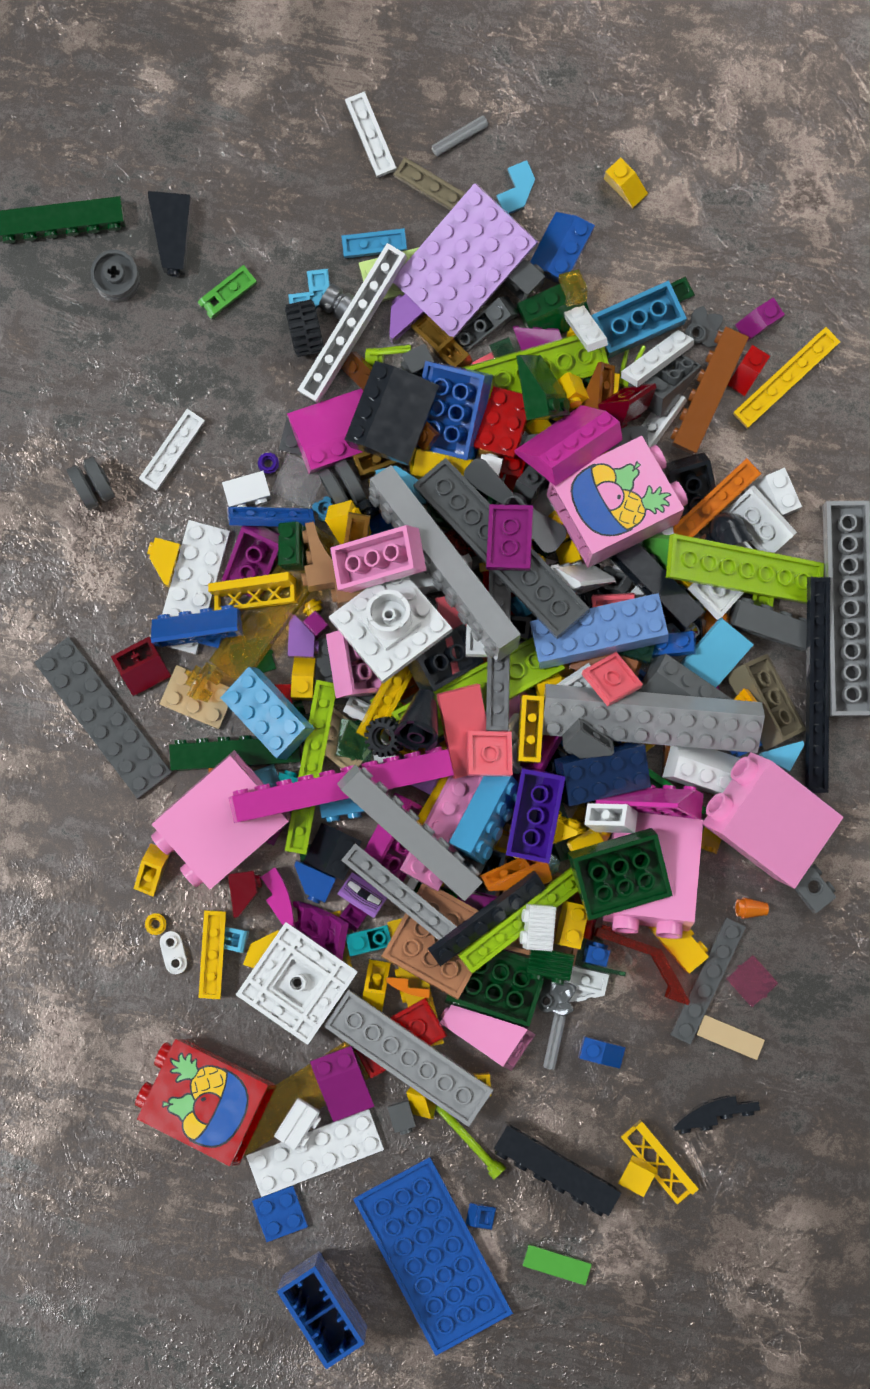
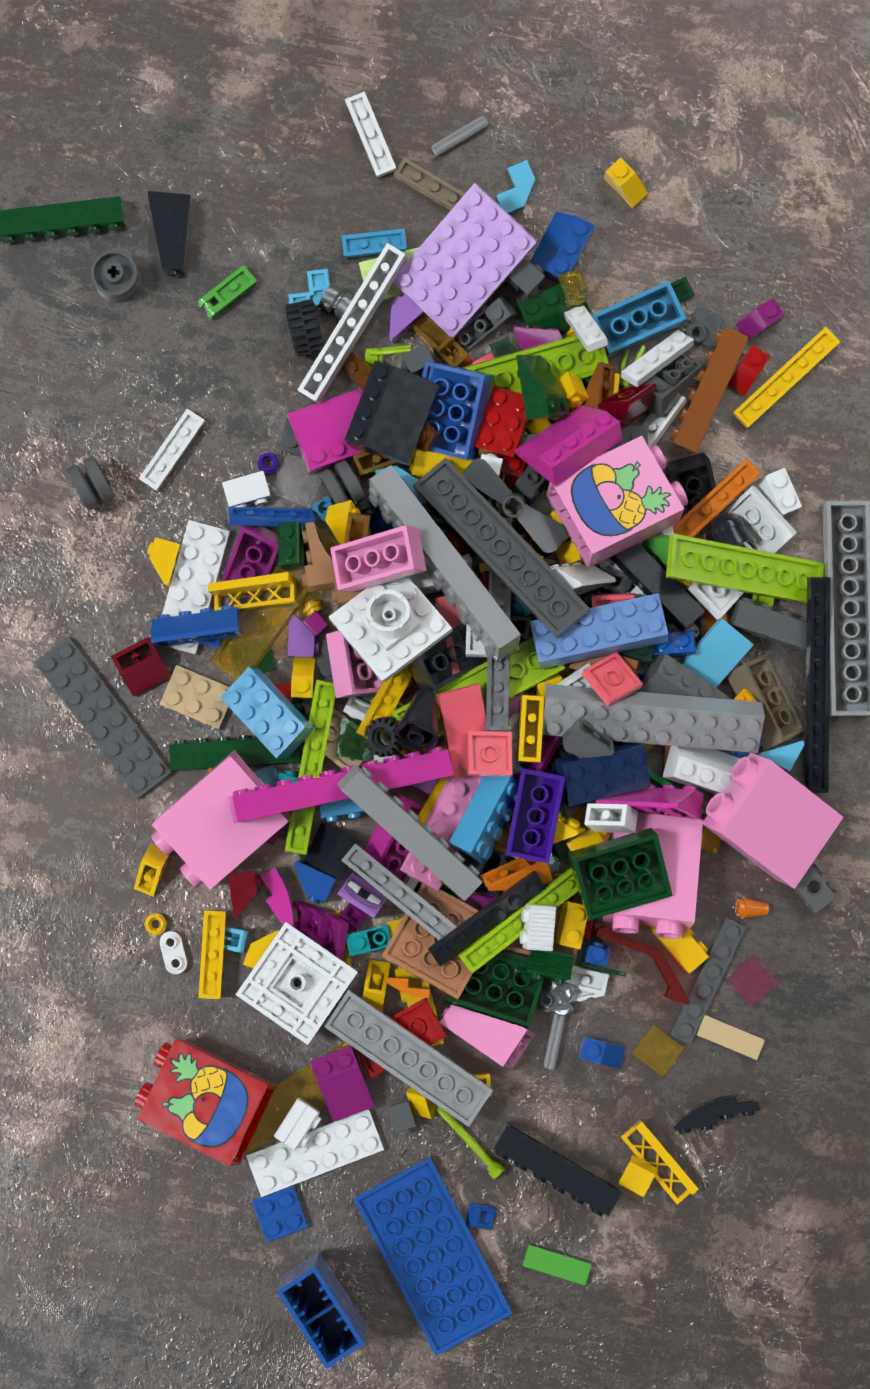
clear yellow hips [184,662,223,702] -> none
magenta plate [486,504,534,571] -> none
none -> clear yellow piece [632,1025,684,1077]

